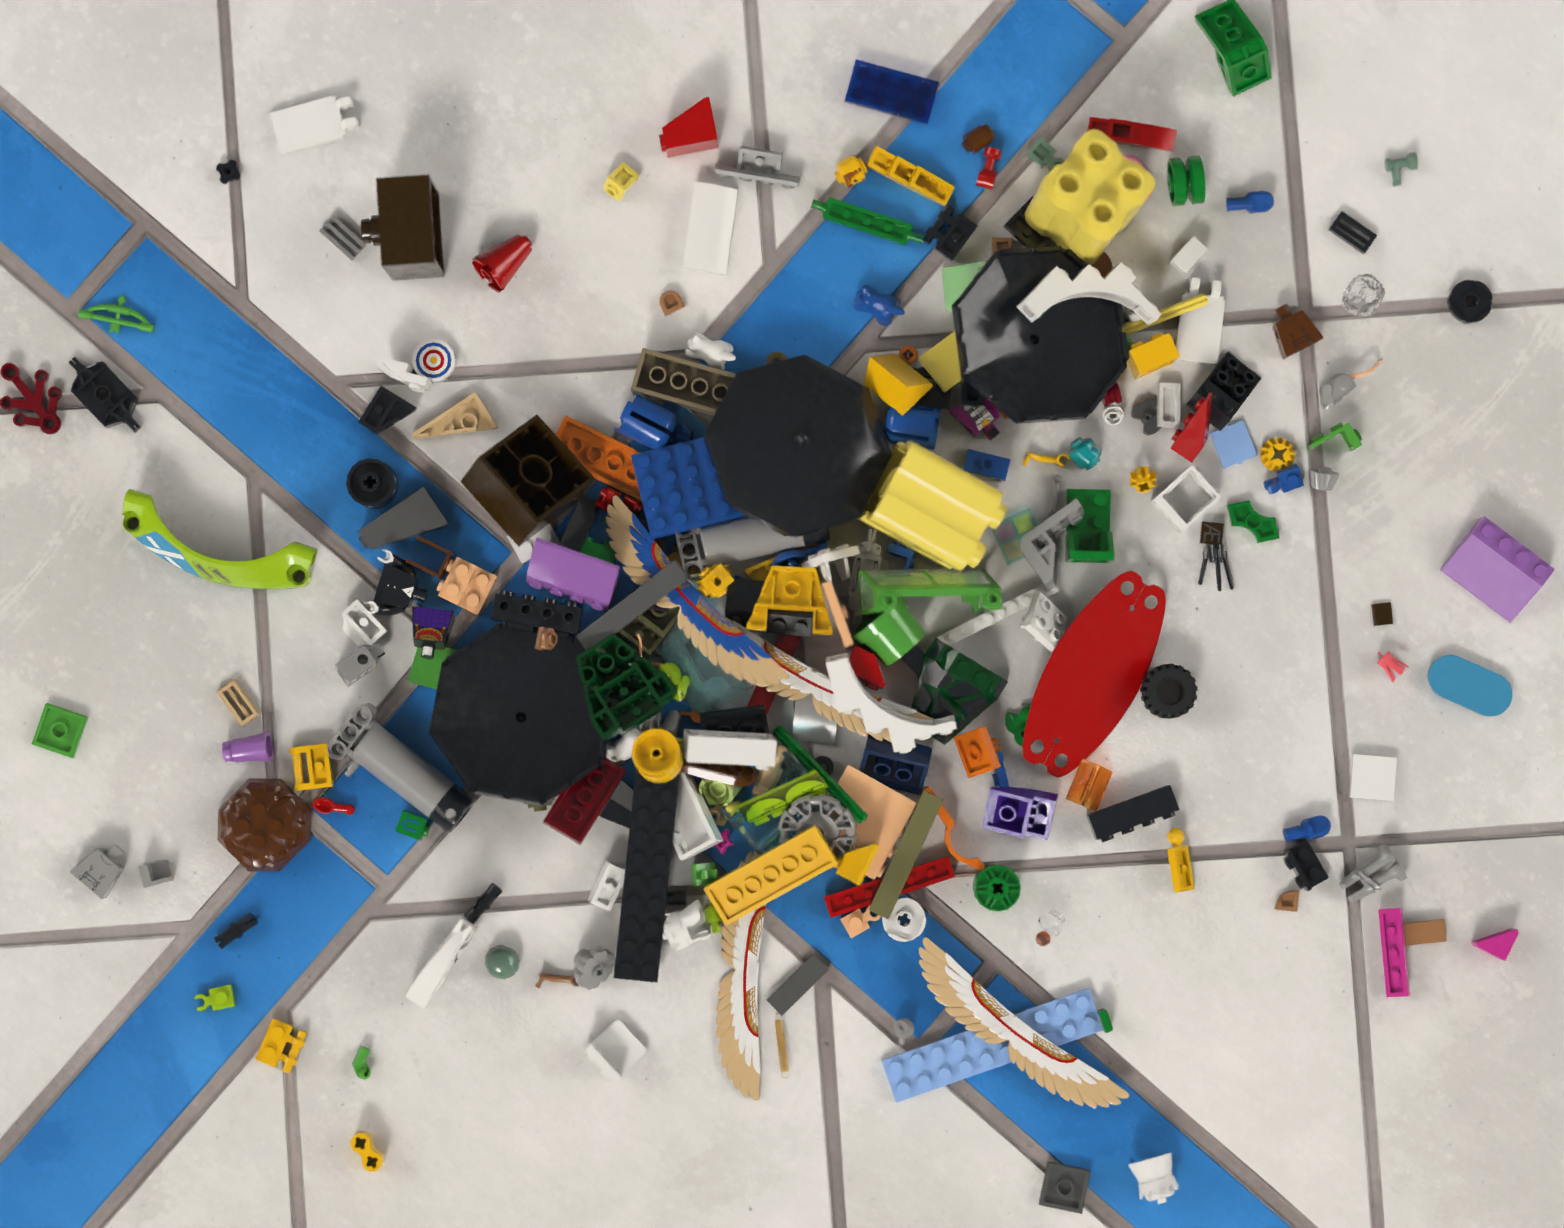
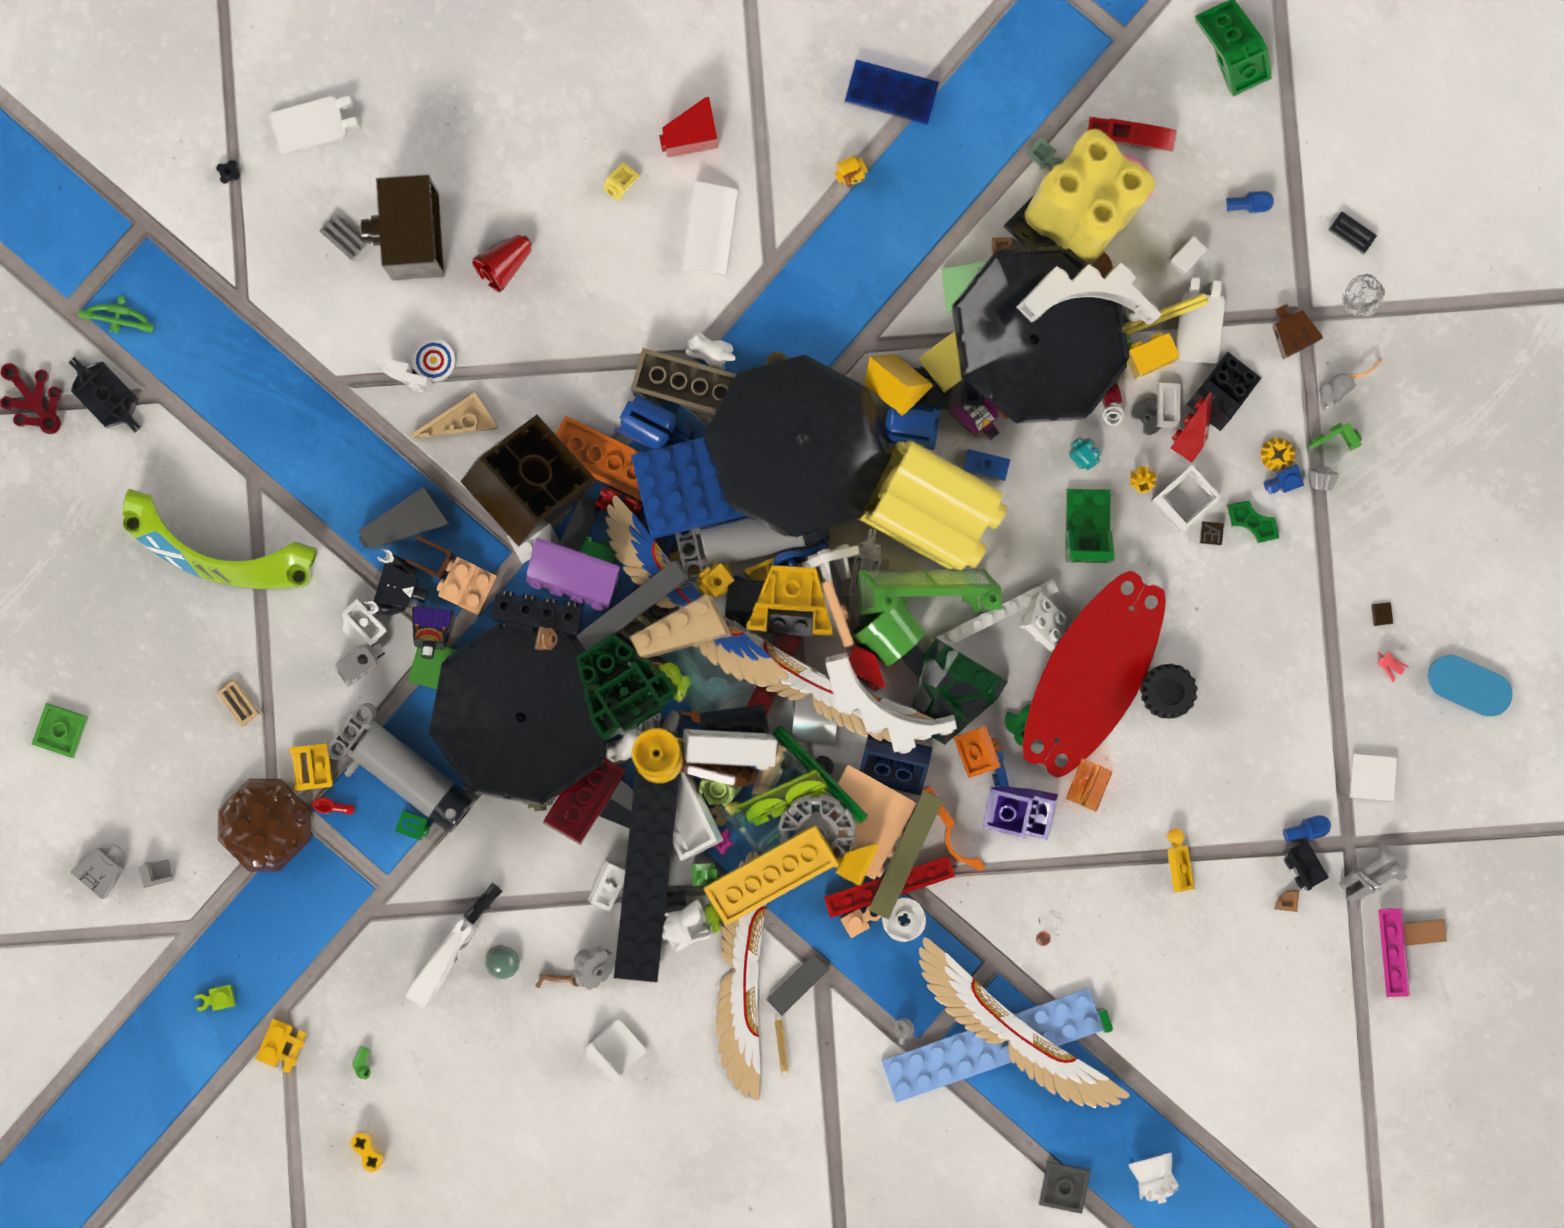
black pin [214,912,258,949] -> none
medium lavender plant [222,731,273,763] -> none
black wheel [346,458,398,509] -> none
black wing [358,386,417,435] -> none
medium nougat tile [659,290,685,317] -> none
light grey bracket [714,146,801,189] -> none
green plate [811,197,924,246] -> none
blue animal [853,285,905,326] -> none
yellow slope [865,146,955,206] -> none
blue bracket [886,541,917,570] -> none
orange sticker [899,346,917,364] -> none
black plate [923,205,978,261] -> none
reddish brown brick [961,124,995,154] -> none
green wheel [972,864,1021,912] -> none
red leg [976,147,1002,190] -> none
clear light blue tile [990,508,1045,565] -> none
light grey bracket [1020,499,1085,591] -> none
yellow piece [1022,452,1070,467] -> none
light grey hinge [1048,475,1062,518] -> none
black brick [1086,785,1180,842] -> none
green wheel [1167,155,1206,207] -> none
black plant [1198,544,1234,592] -> none
light blue piece [1209,420,1257,469] -> none
sand green piece [1384,152,1418,186] -> none
medium lavender slope [1440,517,1555,623] -> none
black plate [1447,280,1492,324] -> none
dark pink slope [1471,928,1519,961] -> none
none -> tan wedge [630,595,733,658]

